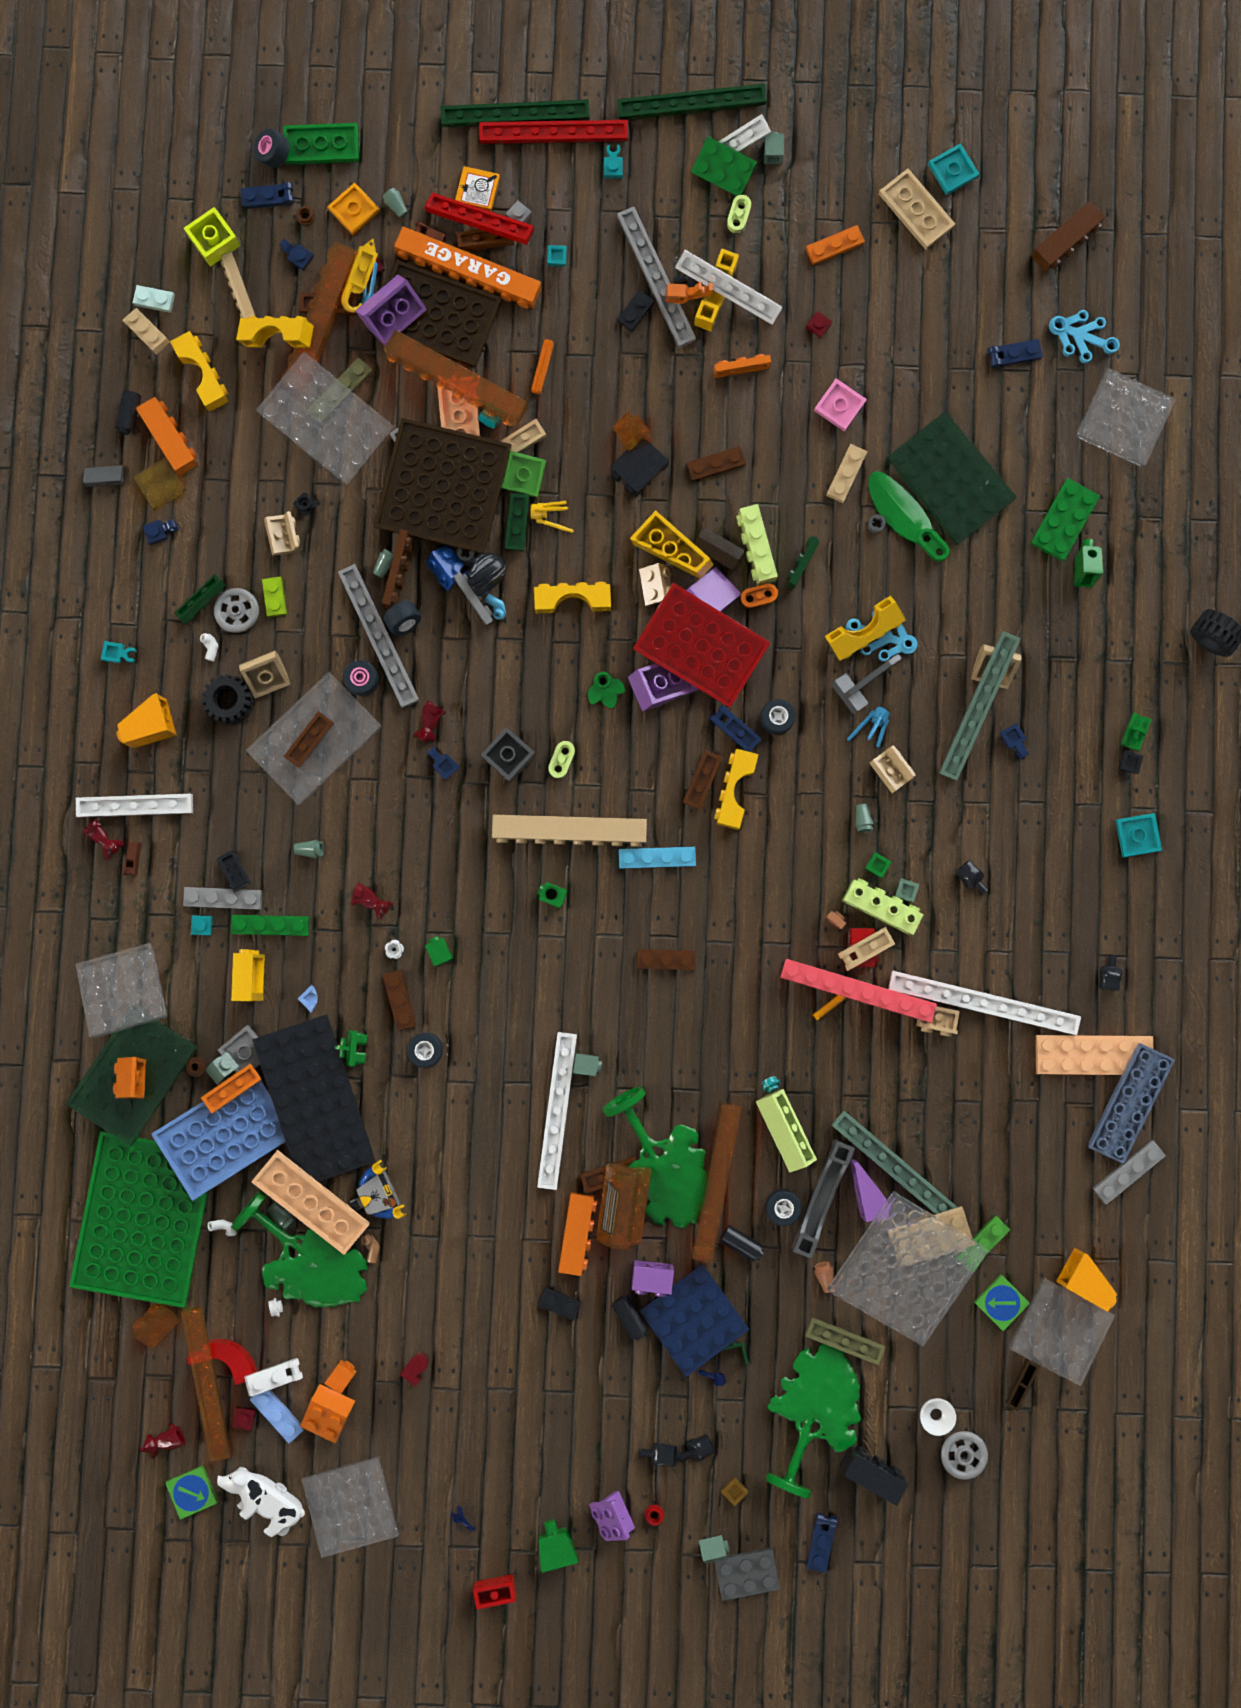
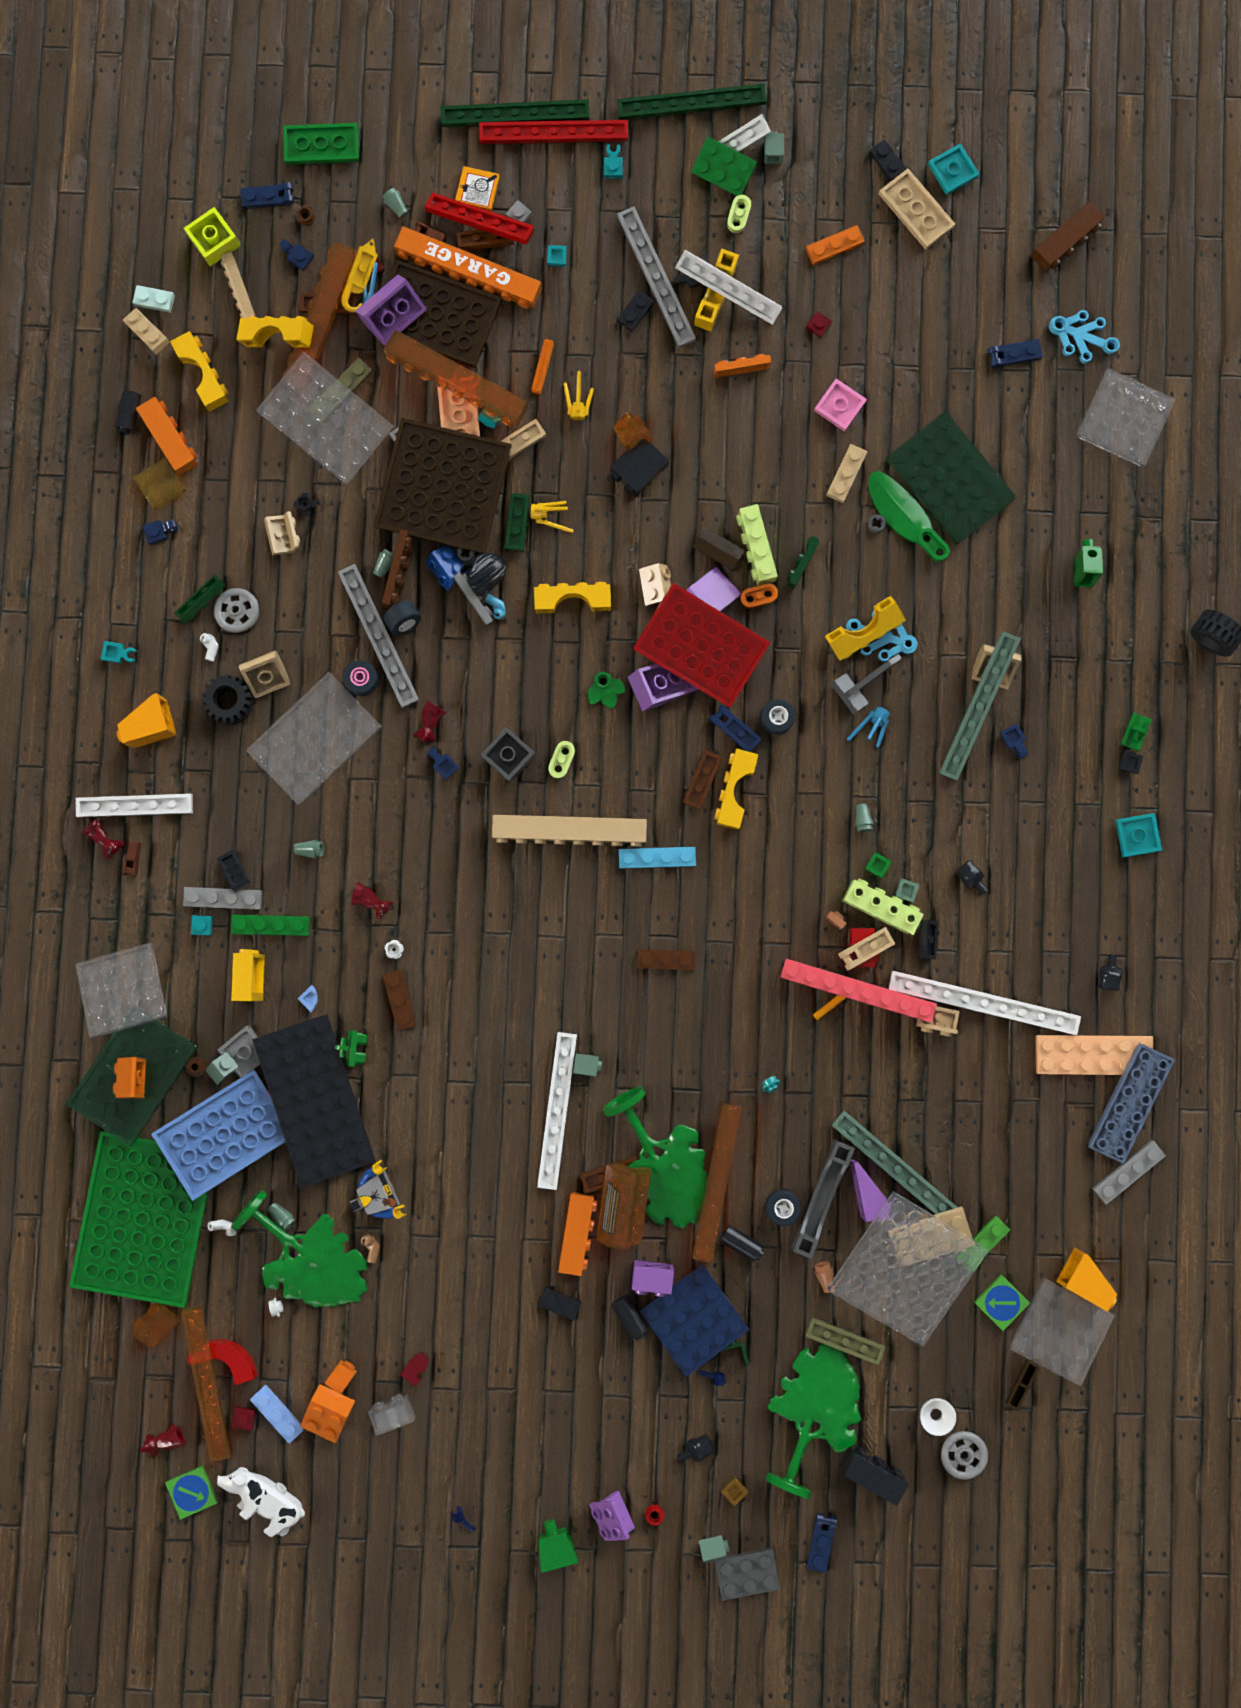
dark grey slope [83,465,124,487] -> none
orange plate [201,1063,262,1114] -> none
white plate [244,1358,303,1397] -> none
light nougat plate [252,1150,370,1255] -> none
black wheel [254,128,290,168] -> none
lime plate [262,576,287,618] -> none
reddish brown plate [283,711,335,769] -> none
clear plate [302,1456,399,1558] -> none
light orange tile [327,182,380,235] -> none
black wheel [407,1033,443,1068] -> none
green brick [425,936,453,967] -> none
red brick [473,1574,517,1610] -> none
bright green tile [502,451,546,498] -> none
green brick [537,882,568,909] -> none
yellow wedge [630,510,713,579] -> none
black piece [640,1442,677,1467] -> none
orange piece [666,282,713,304] -> none
reddish brown plate [686,446,746,482] -> none
yellowish green brick [756,1089,817,1173] -> none
tan bracket [870,745,916,793] -> none
green plate [1030,478,1100,562] -> none
none -> clear brick [368,1394,416,1436]
none -> yellow plant [564,371,594,420]
none -> black plate [869,139,906,182]
none -> black plate [918,920,938,960]

